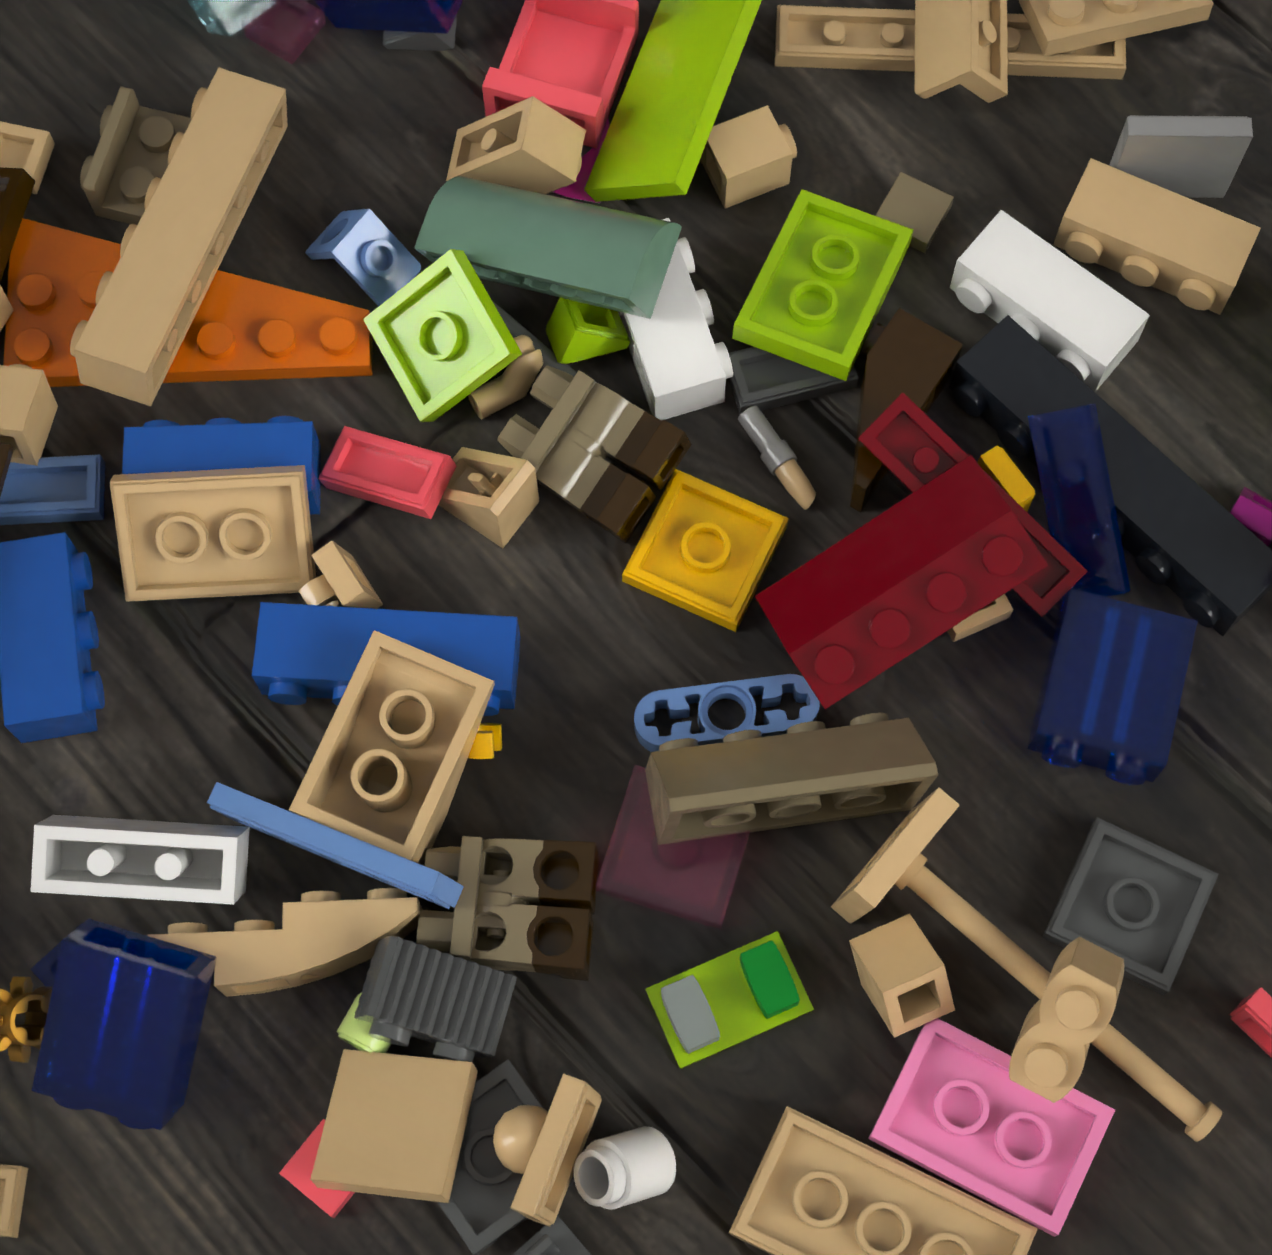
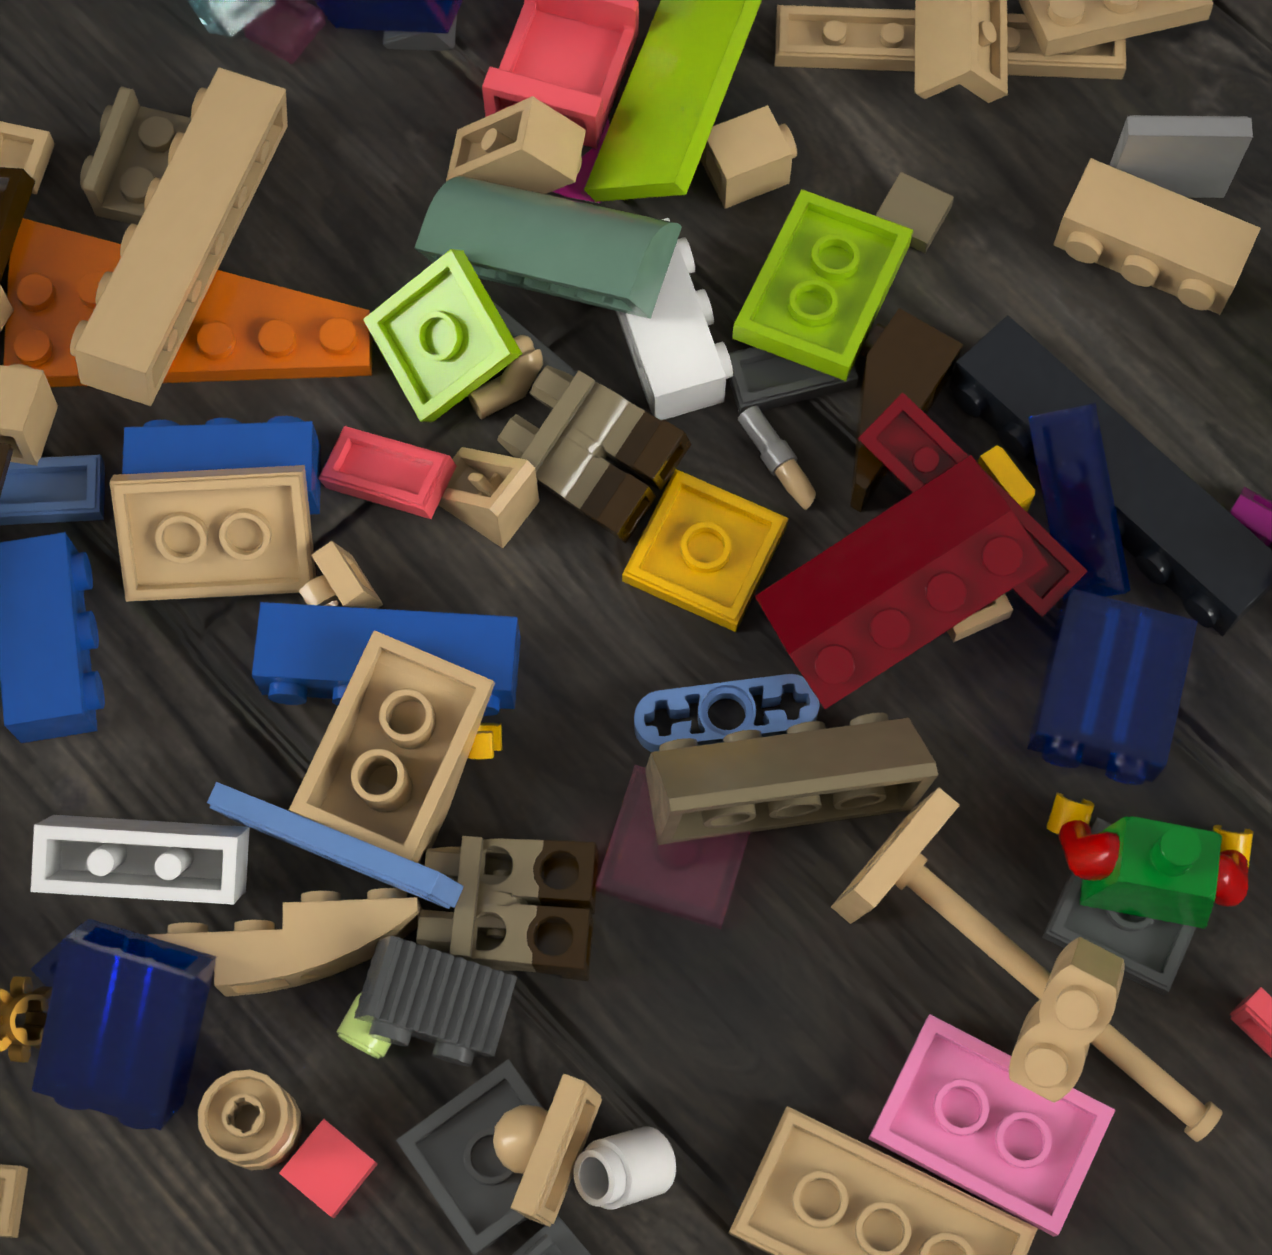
medium blue bracket [305,208,421,306] -> none
tan tile [310,1049,478,1203] -> none
lime slope [546,298,630,364] -> none
piece [645,931,814,1069] -> none
tan brick [849,913,955,1038] -> none
white brick [950,210,1150,392] -> none
none -> tan wheel [198,1070,302,1170]
none -> green torso [1047,793,1253,929]

